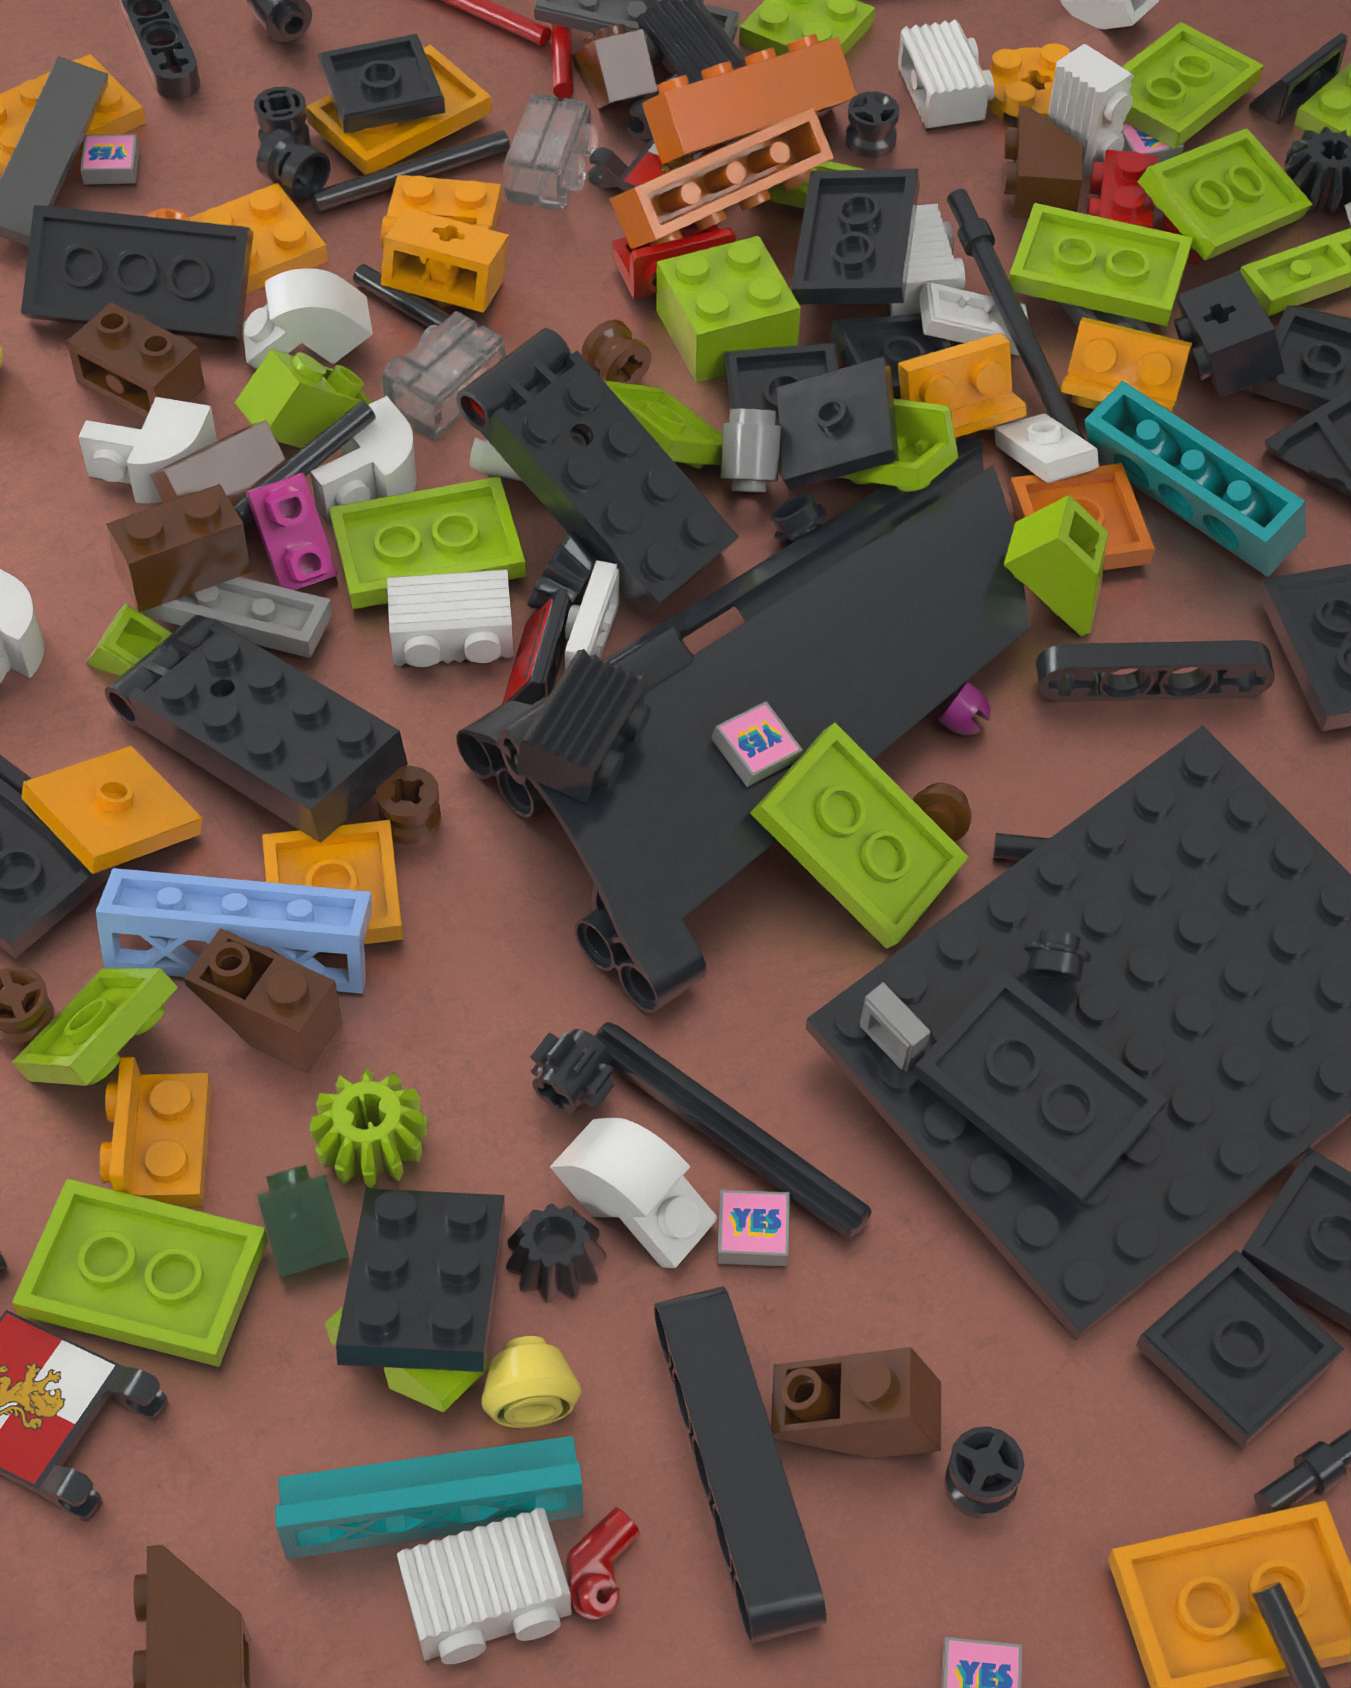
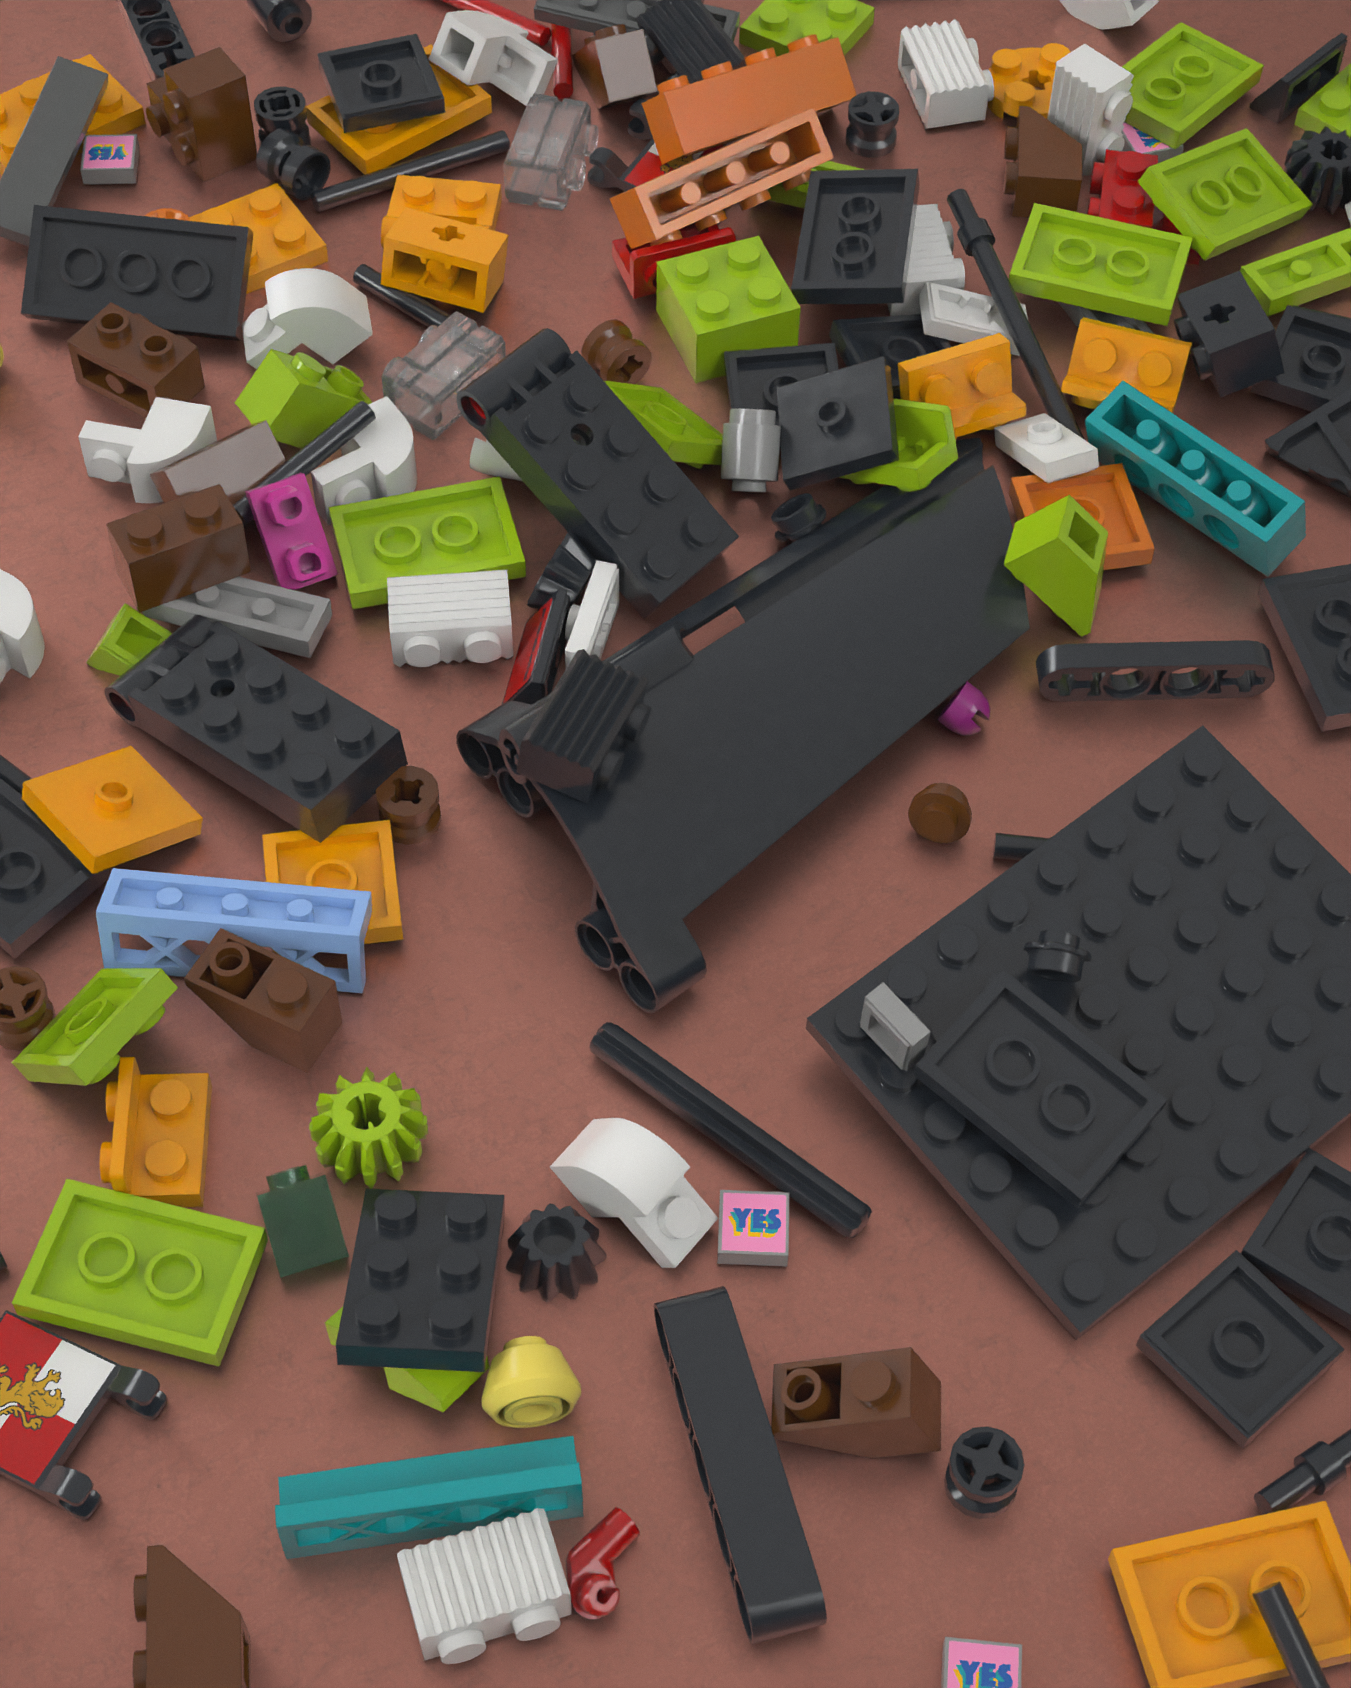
black gear [530,1029,614,1113] -> none
tile [711,701,803,787] -> none
lime plate [750,722,969,949] -> none
none -> reddish brown brick [146,47,257,182]
none -> white brick [428,10,558,108]

